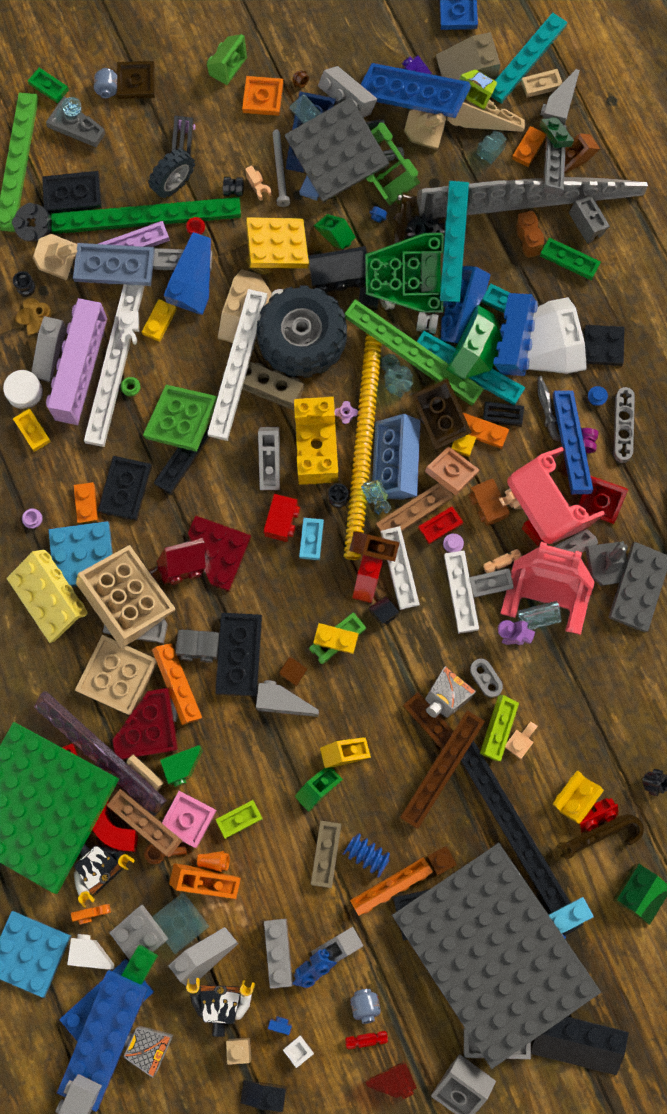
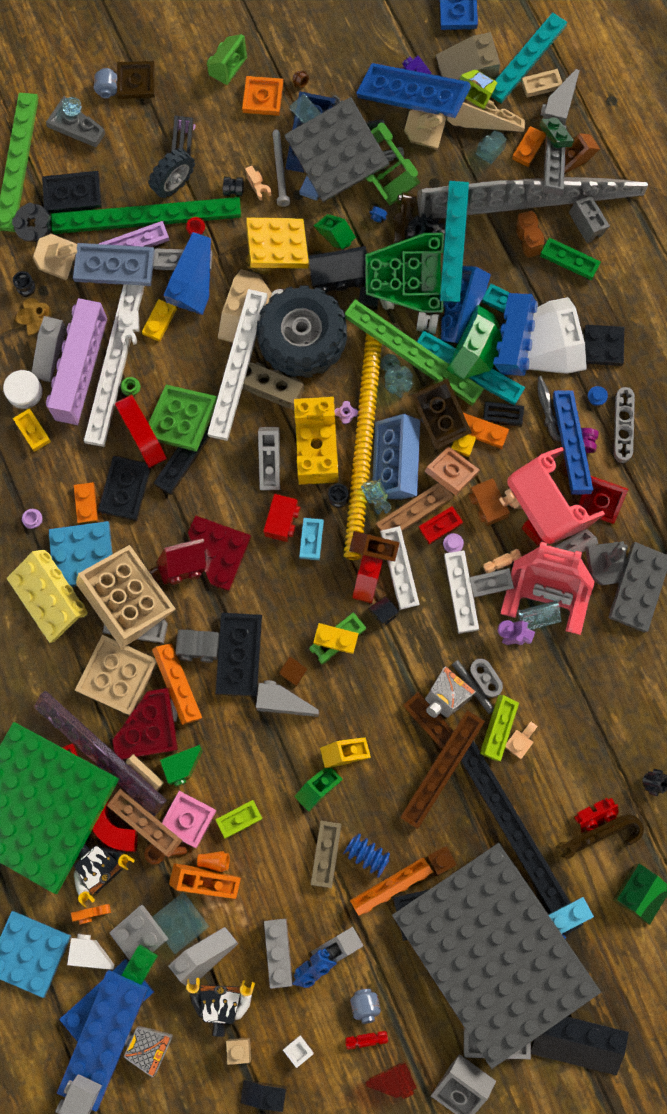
green plate [28,67,69,104] -> none
blue plate [268,1016,292,1035] -> none
light grey brick [318,66,377,117] -> none
yellow bracket [553,771,604,824] -> none
none -> red beam [114,394,167,468]
none -> dark grey bar [452,660,494,714]
none -> light grey axle [533,583,573,605]

